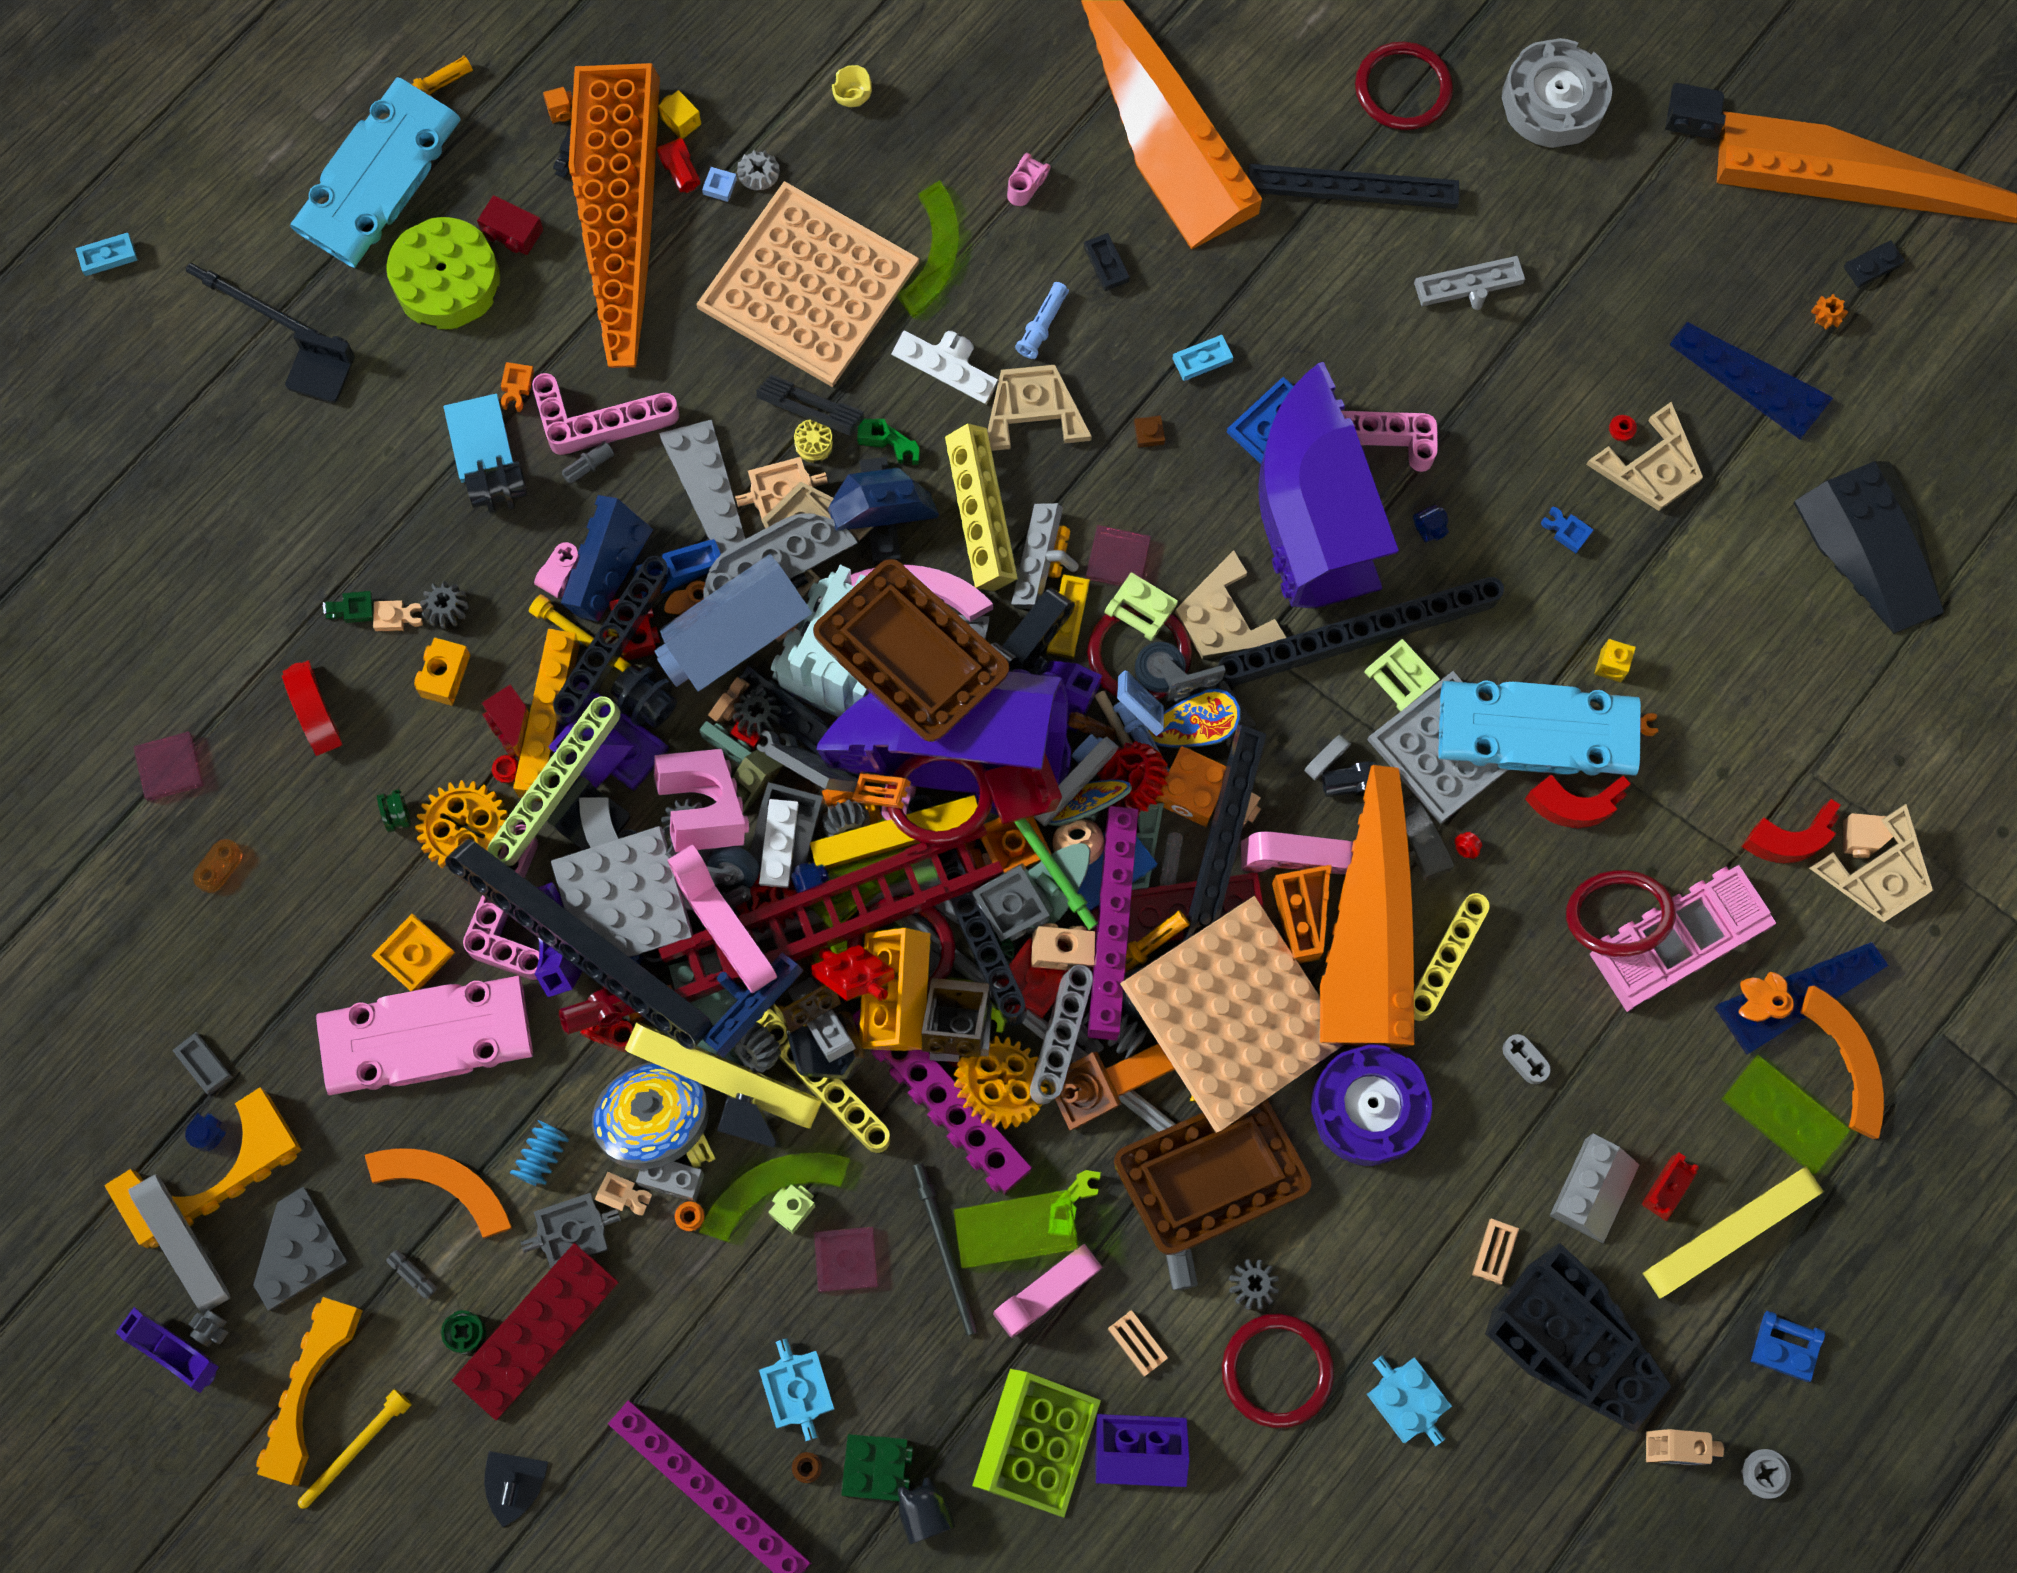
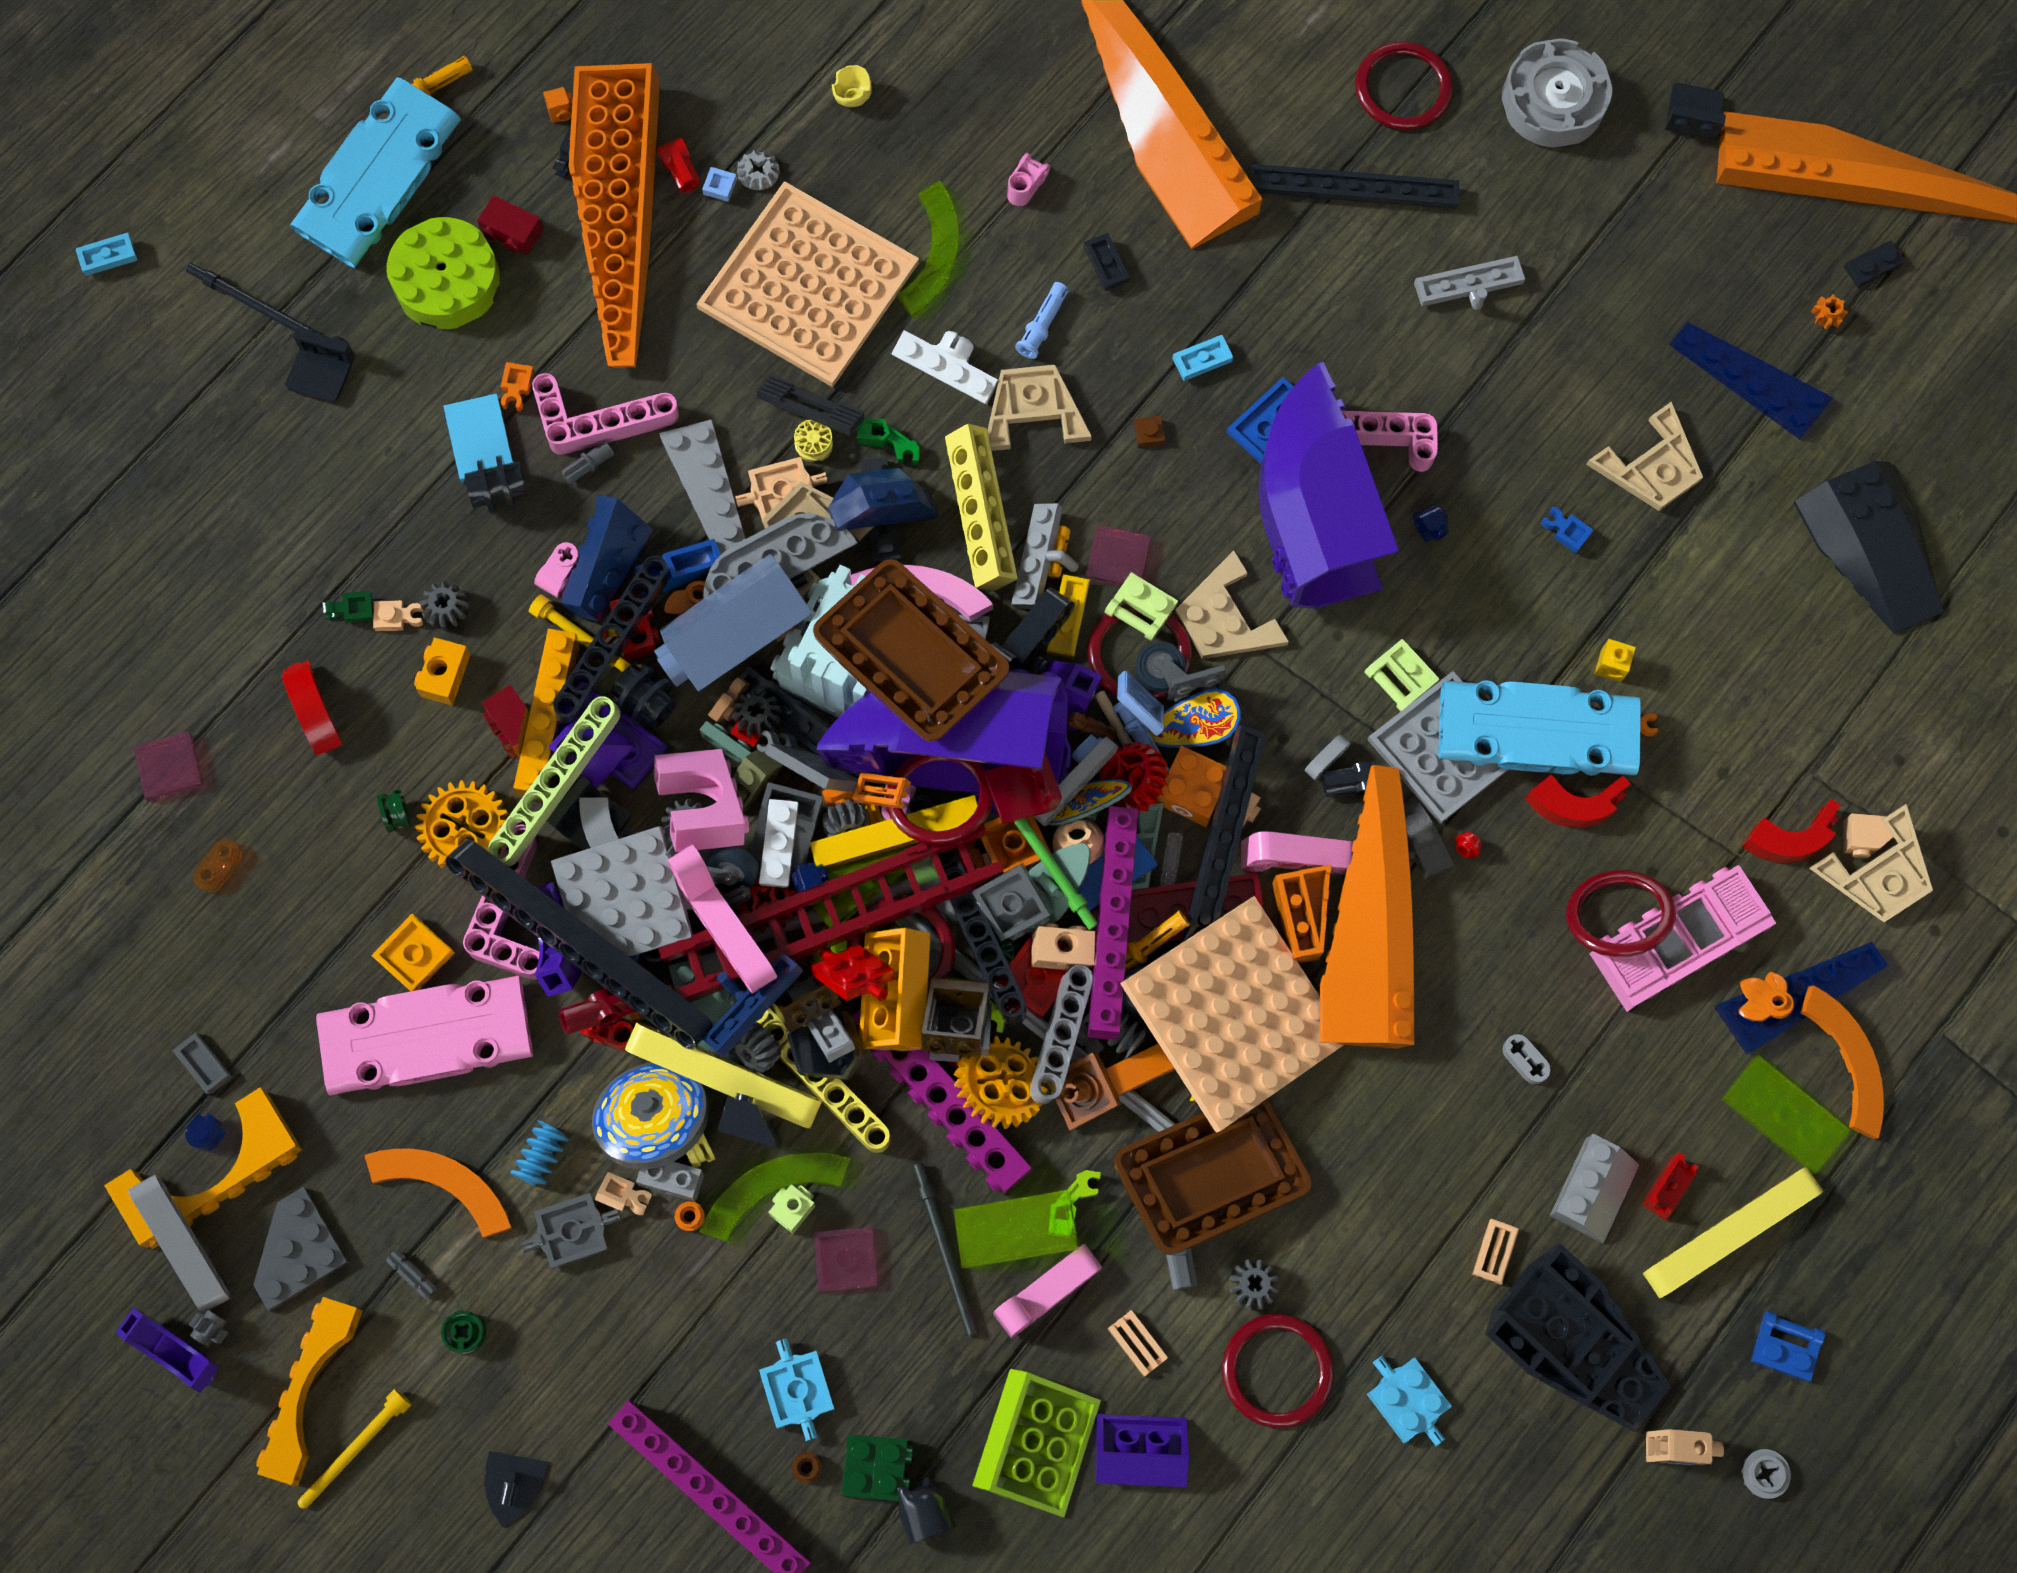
dark red plate [451,1243,619,1421] -> none
red plate [492,755,519,783] -> none
yellow brick [658,90,701,139] -> none
black beam [1218,577,1504,687] -> none
dark purple piece [1311,1045,1432,1166] -> none
light yellow beam [1414,893,1489,1021] -> none
red plate [1609,415,1637,441] -> none

